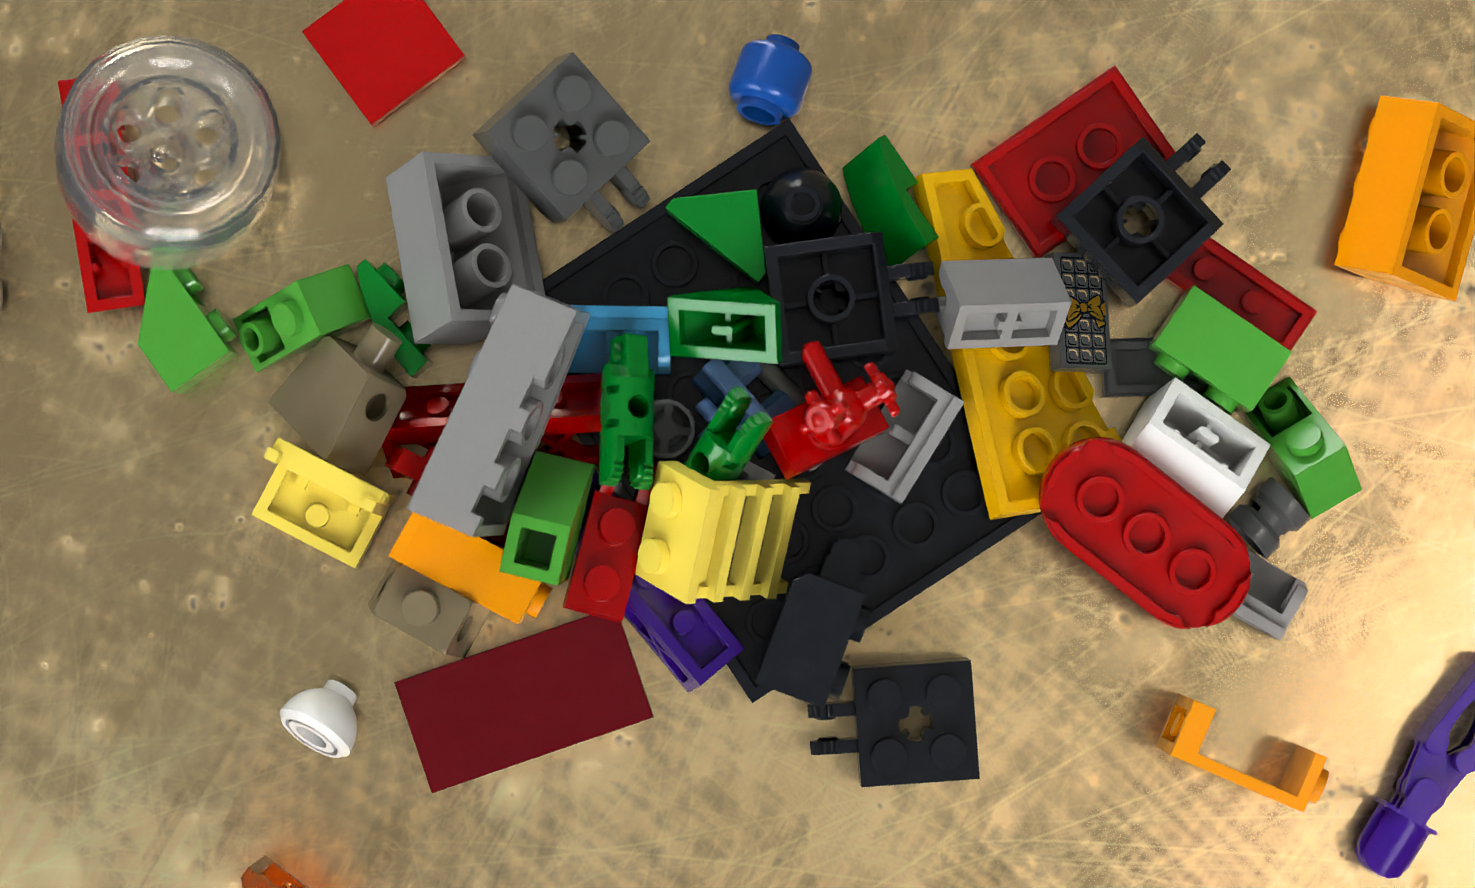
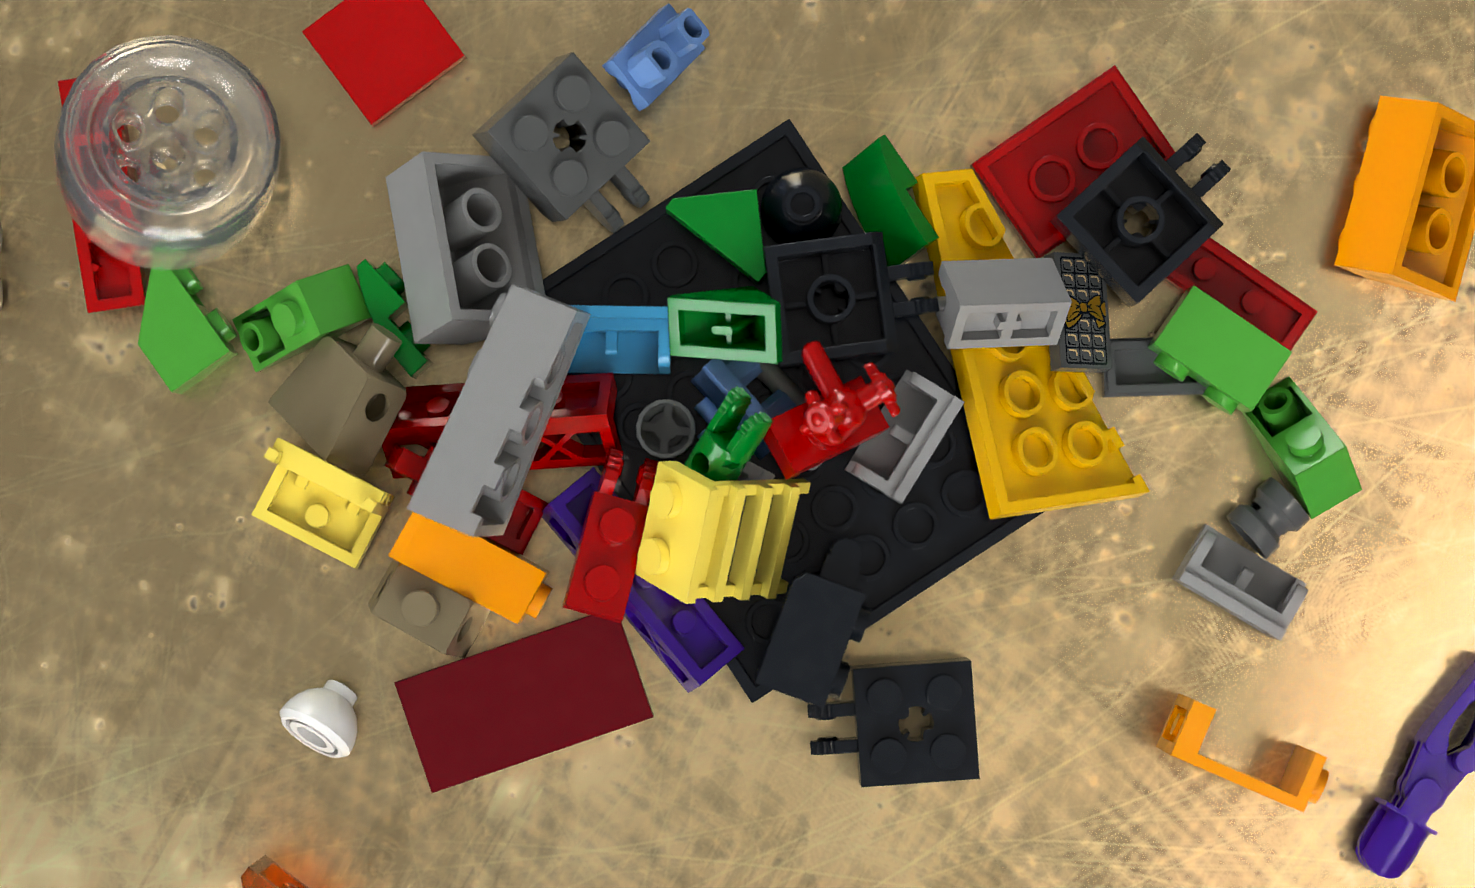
bright green slope [499,451,596,586] -> none
green hinge [599,333,655,490] -> none
blue head [728,34,812,126] -> none
red tile [1039,437,1251,629] -> none
white slope [1122,377,1271,518] -> none
none -> medium blue hips [602,3,710,111]

